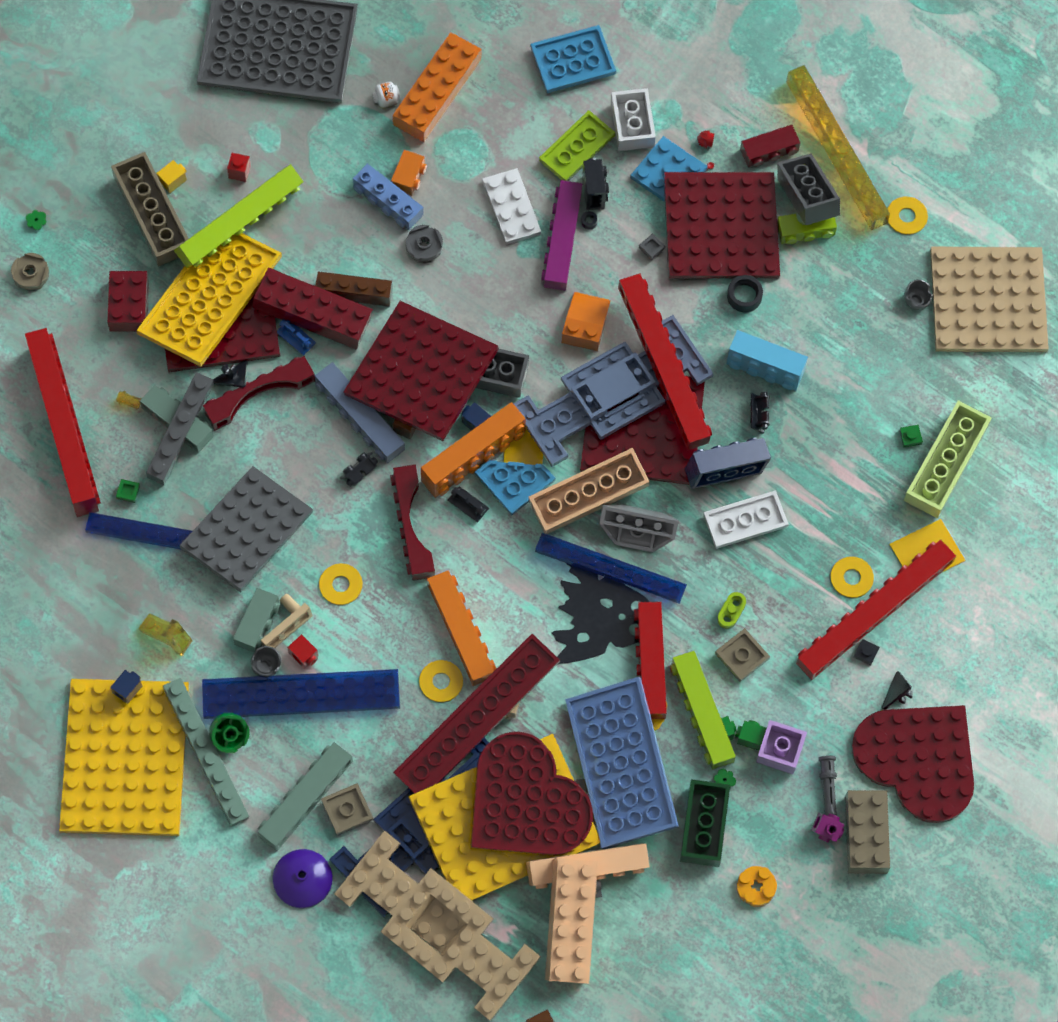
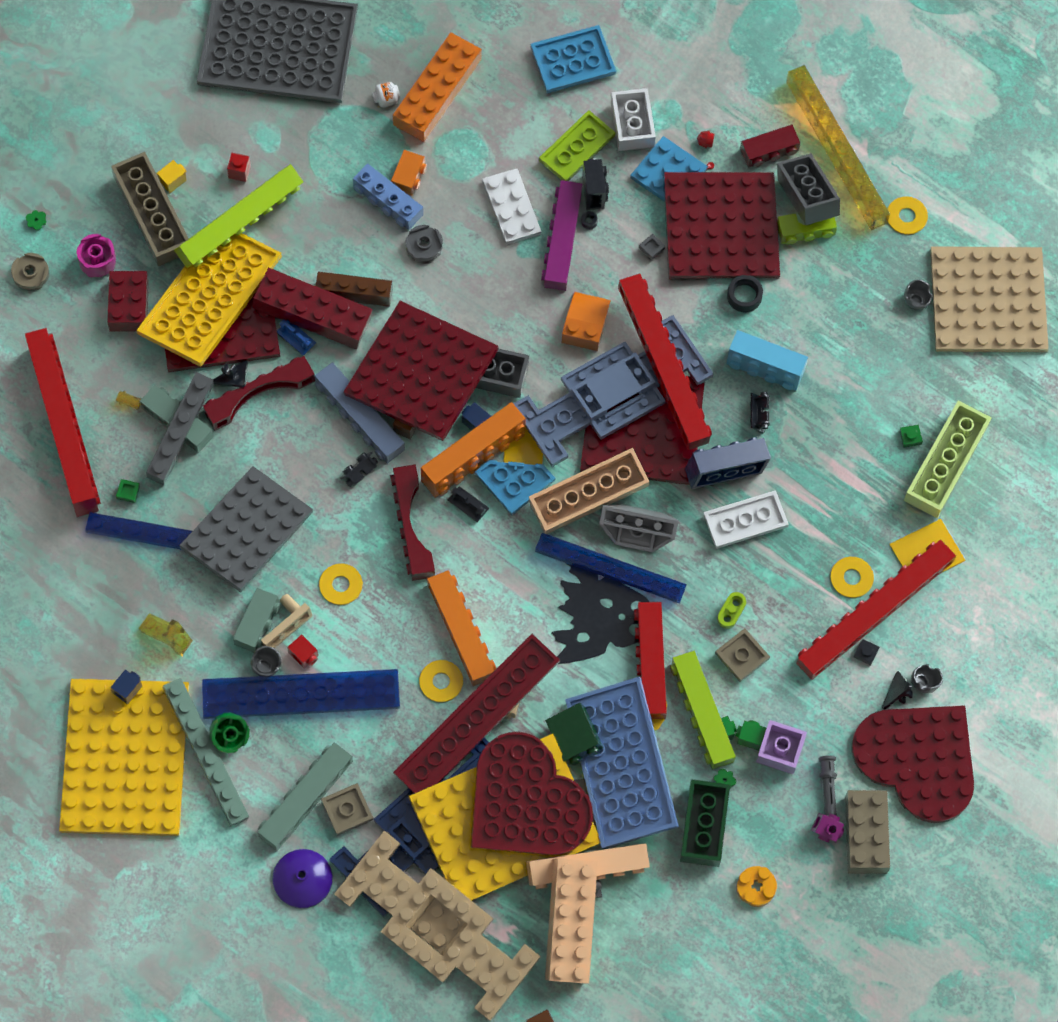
none -> dark pink brick [76,234,116,278]
none -> dark green brick [545,703,603,765]
none -> dark grey hair [911,664,943,694]

